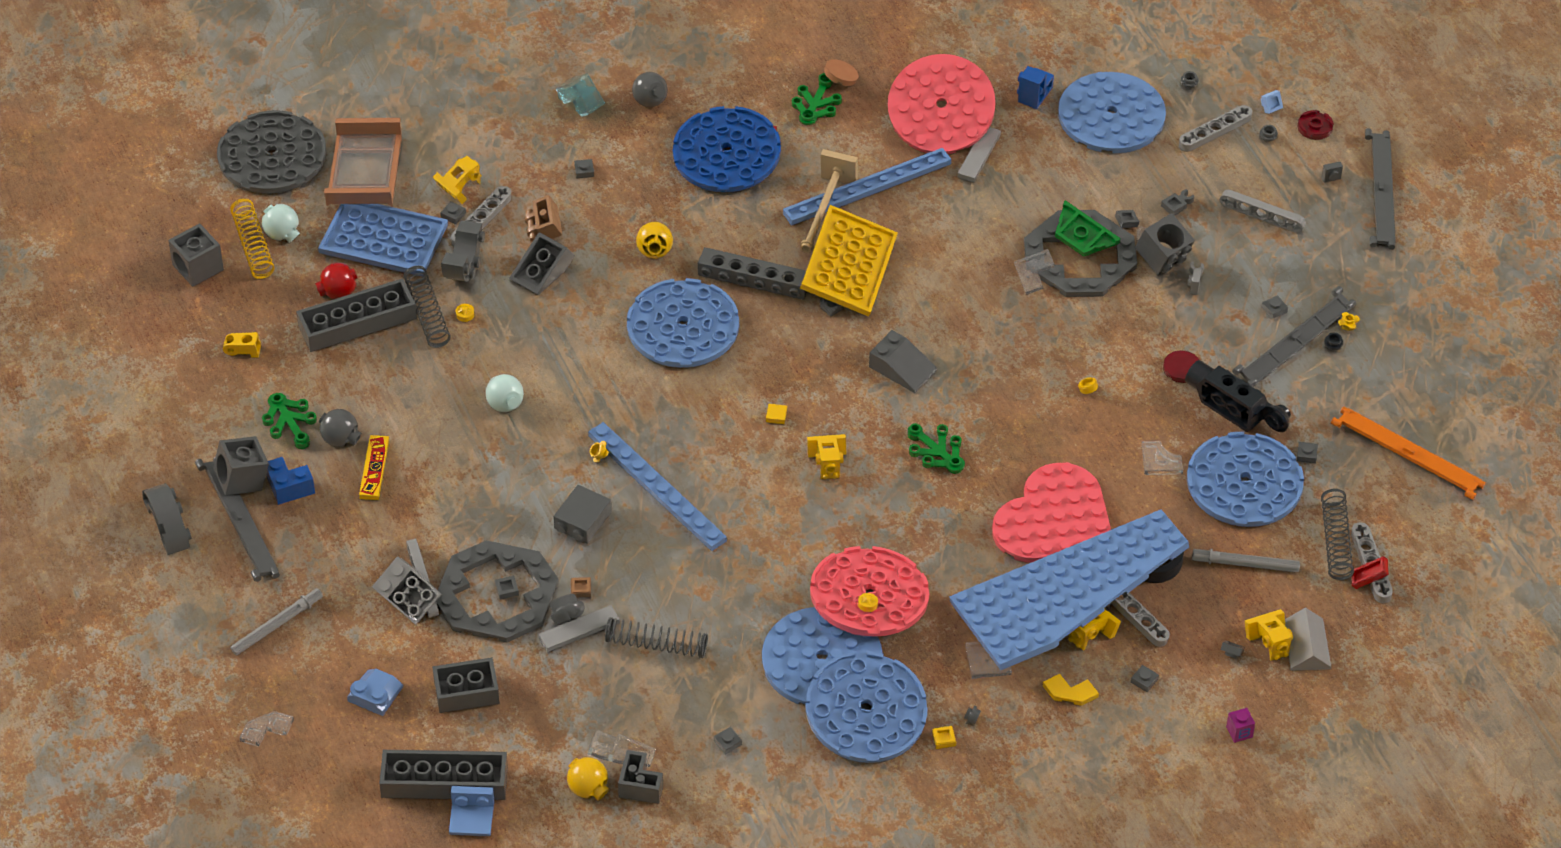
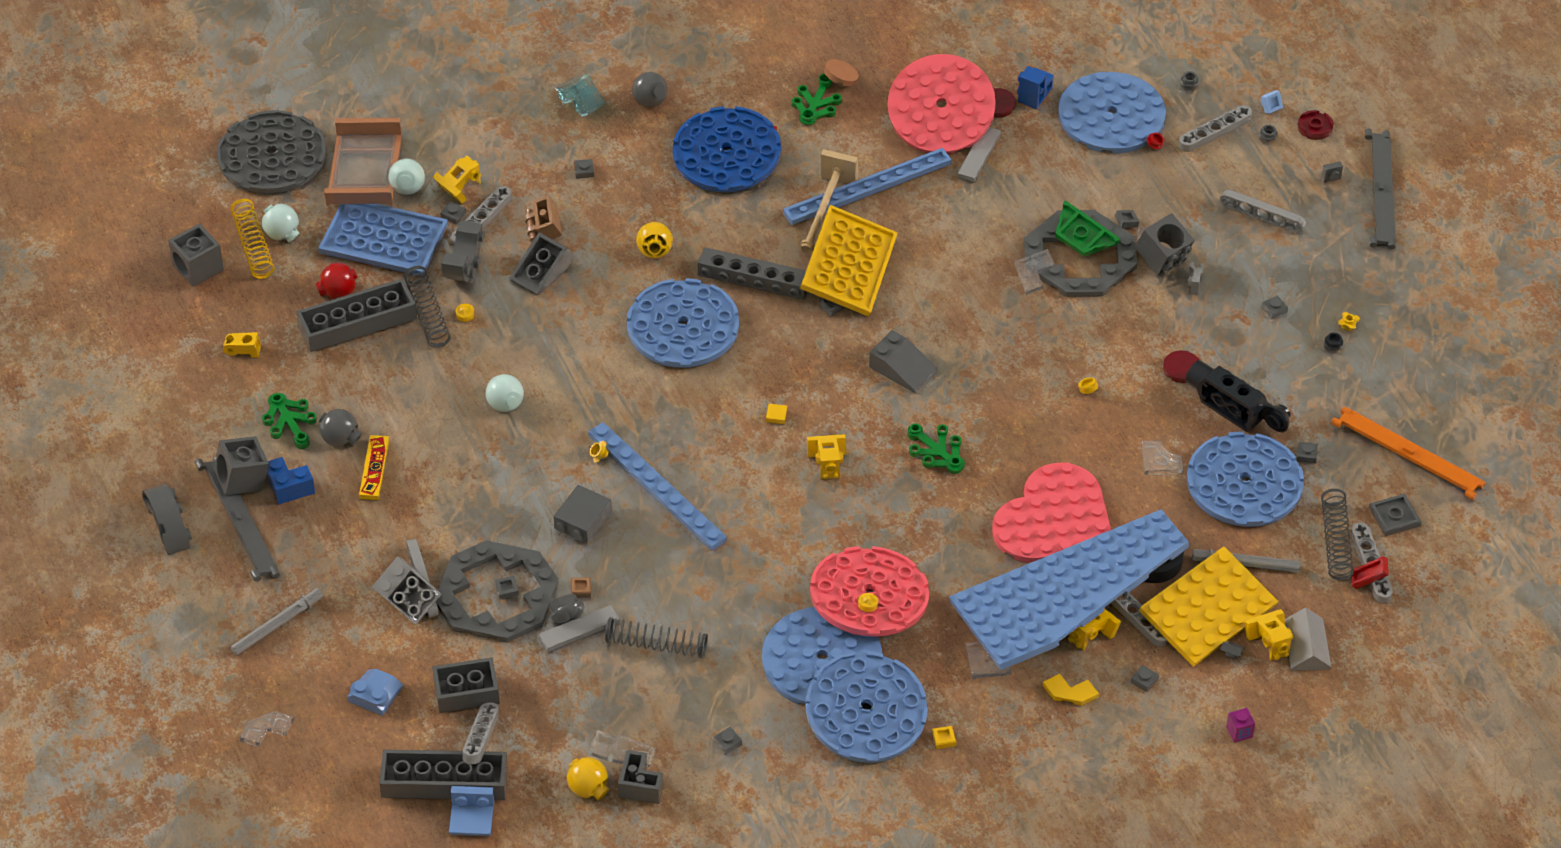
dark grey plate [964,705,981,725] -> none
dark grey plate [1161,189,1194,216] -> none
dark grey piece [1232,286,1356,387] -> none
none -> light aqua brick [388,159,425,195]
none -> light grey beam [463,703,499,764]
none -> dark red tile [993,88,1016,118]
none -> yellow plate [1139,546,1279,667]
none -> red plate [1147,132,1164,150]
none -> dark grey tile [1369,494,1422,537]

